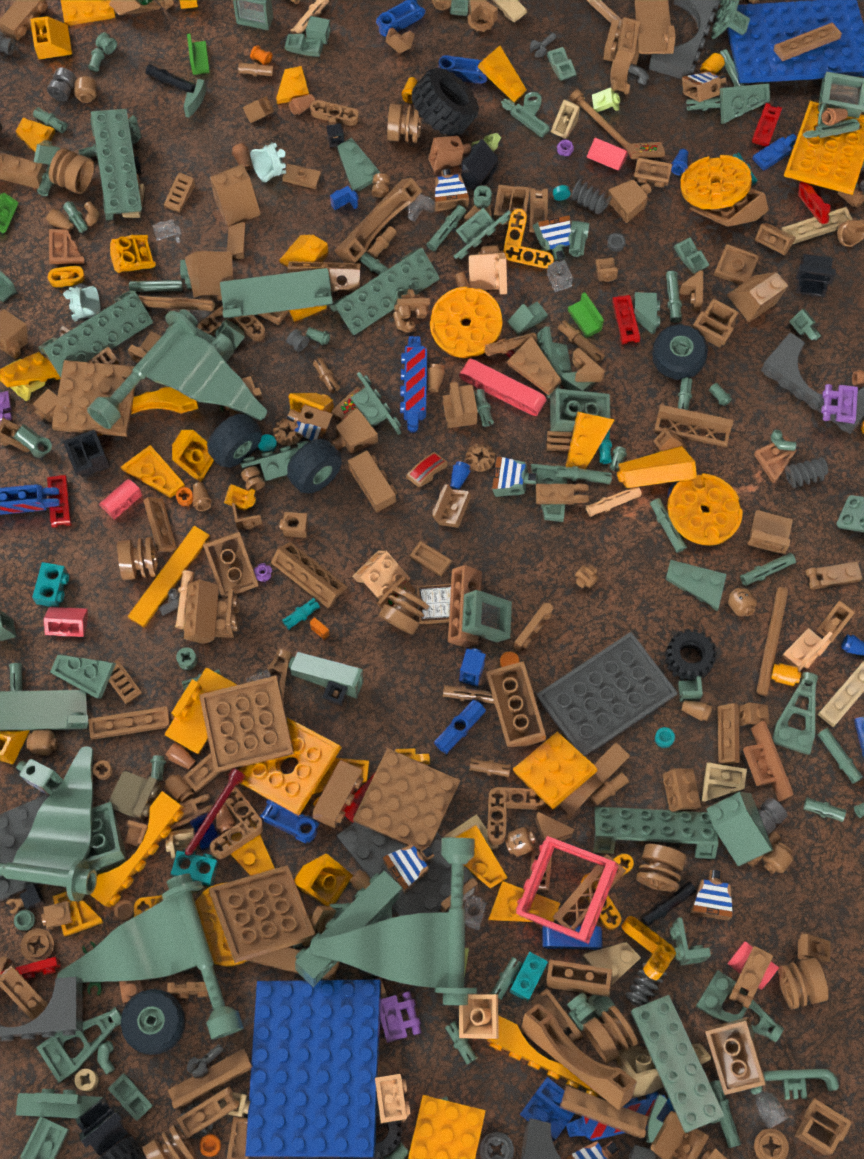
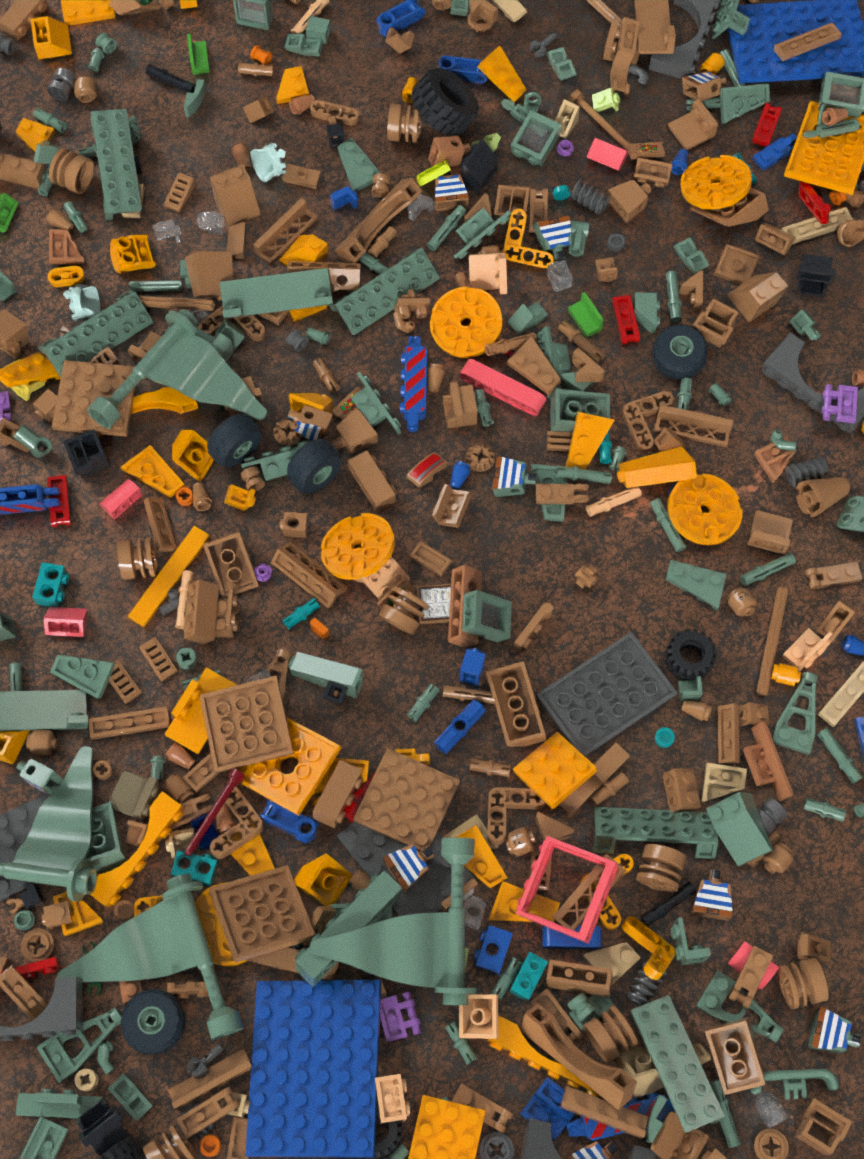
medium nougat arm [84,201,100,226] -> none
medium nougat bracket [232,503,262,530] -> none
teal tile [258,434,277,453] -> none
sand green wheel [473,186,492,209] -> none
orange tile [500,652,519,667] -> none
none -> medium nougat slope [139,637,178,682]
none -> clear rock [196,212,225,235]
none -> medium nougat fence [253,198,318,266]
none -> light orange plate [321,513,395,580]
none -> sand green pin [407,683,440,722]
none -> neon yellow tile [417,159,451,187]
none -> medium nougat plate [451,1083,513,1133]
none -> blue brick [473,925,513,976]
none -> sand green window [511,110,562,167]
none -> medium nougat beam [622,391,674,453]
none -> medium nougat bracket [668,99,718,150]
none -> medium nougat cone [796,477,850,517]
none -> torso [807,1007,861,1053]
none -> orange bush [829,190,847,206]

